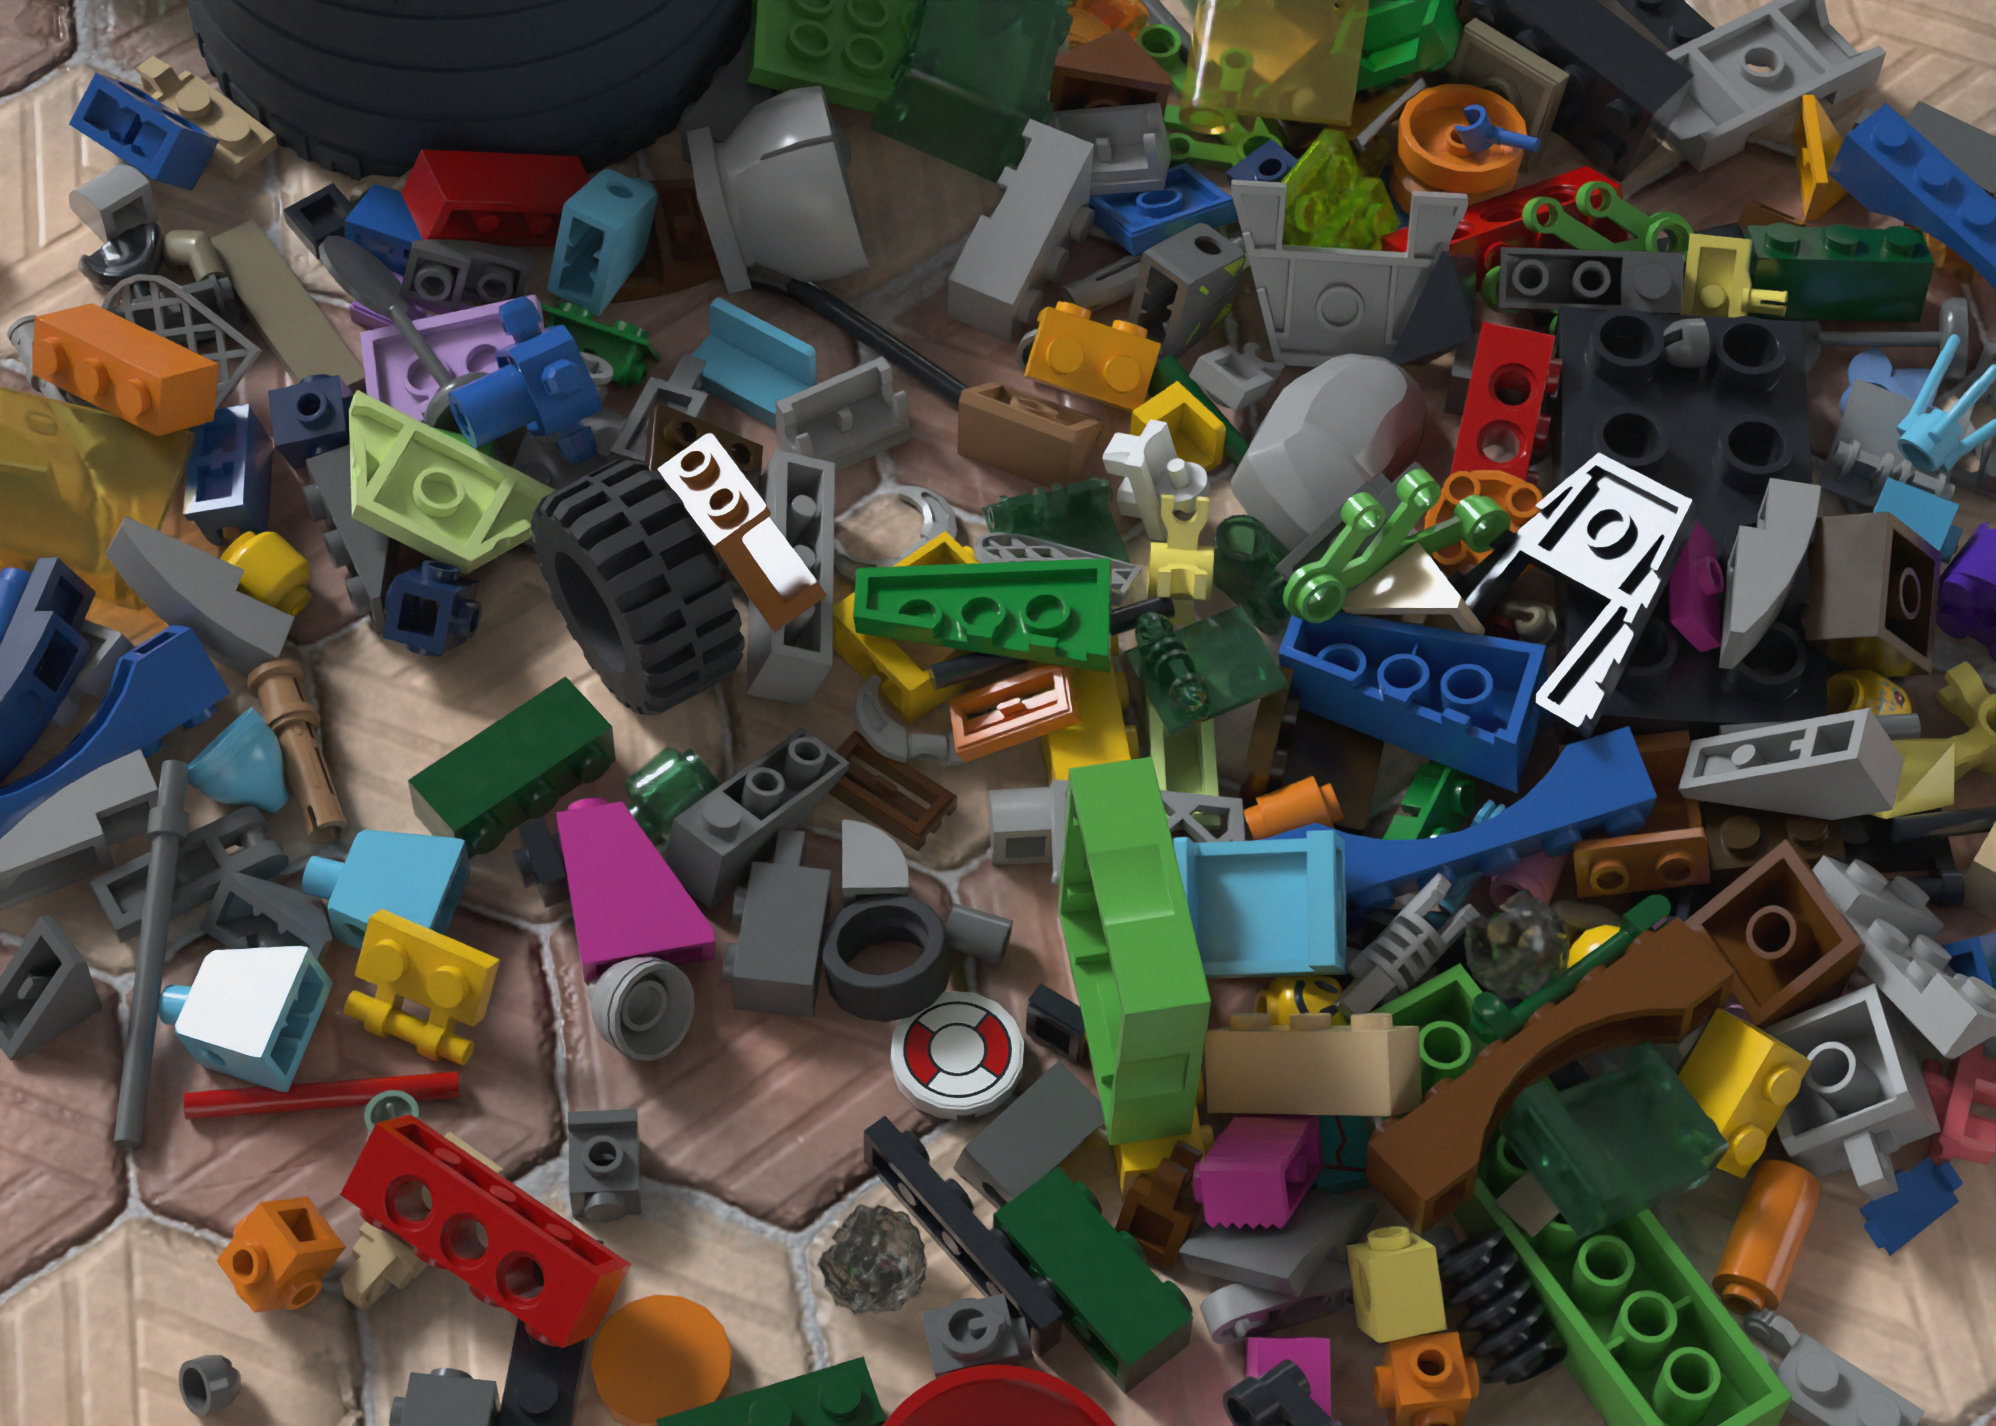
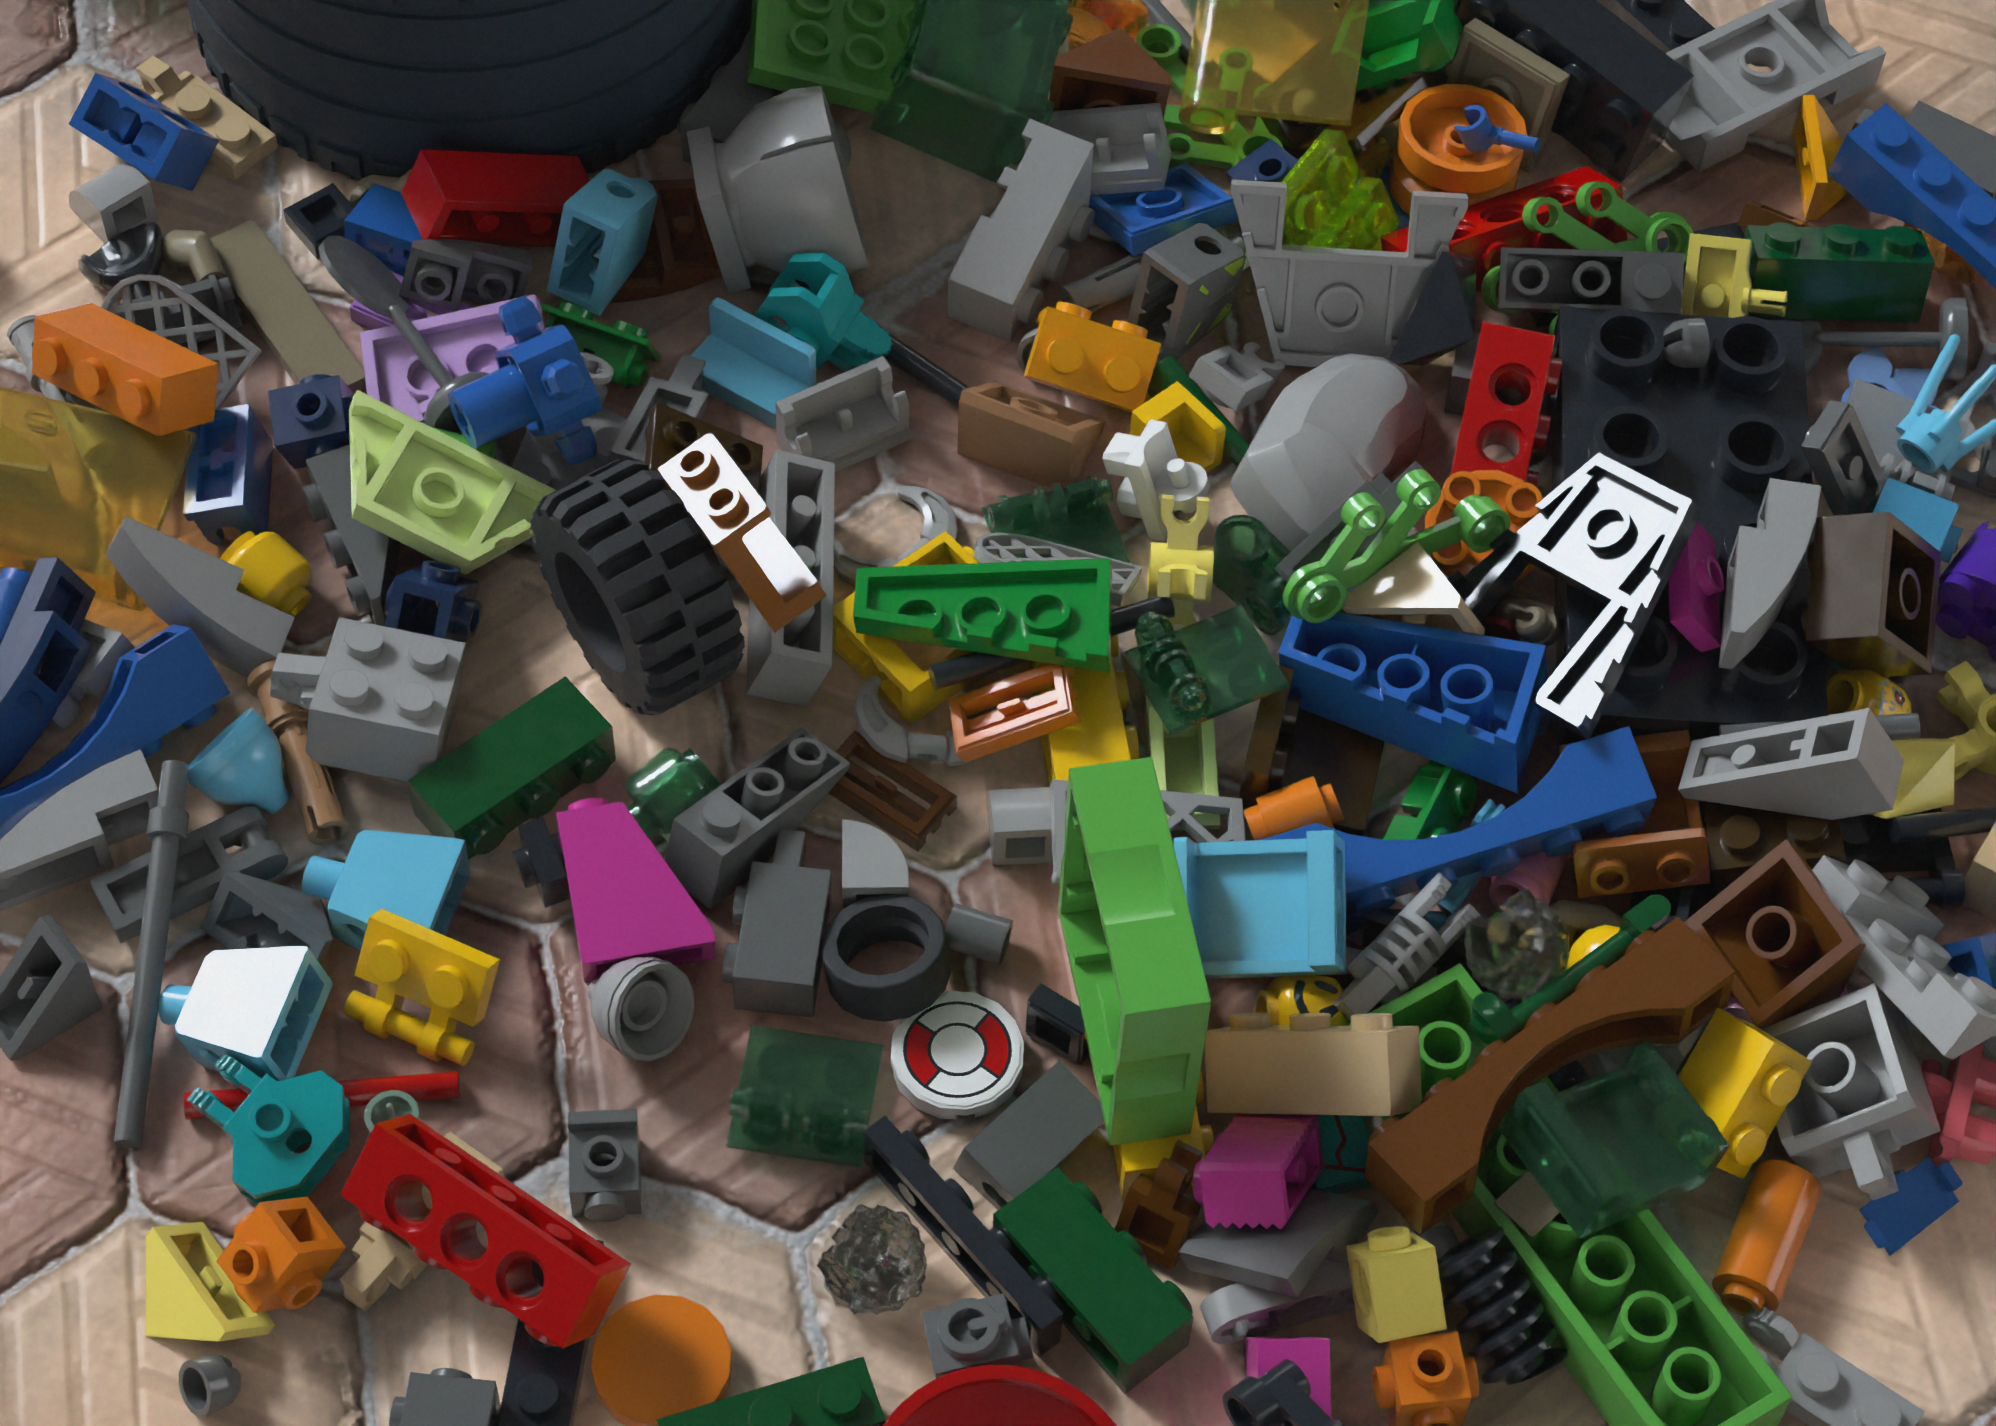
none -> light yellow slope [146,1222,275,1342]
none -> teal hinge [187,1053,350,1206]
none -> light grey hinge [270,617,466,782]
none -> clear green hinge [726,1025,884,1168]
none -> teal hinge [753,253,893,372]
none -> dark grey hinge [1801,400,1886,516]

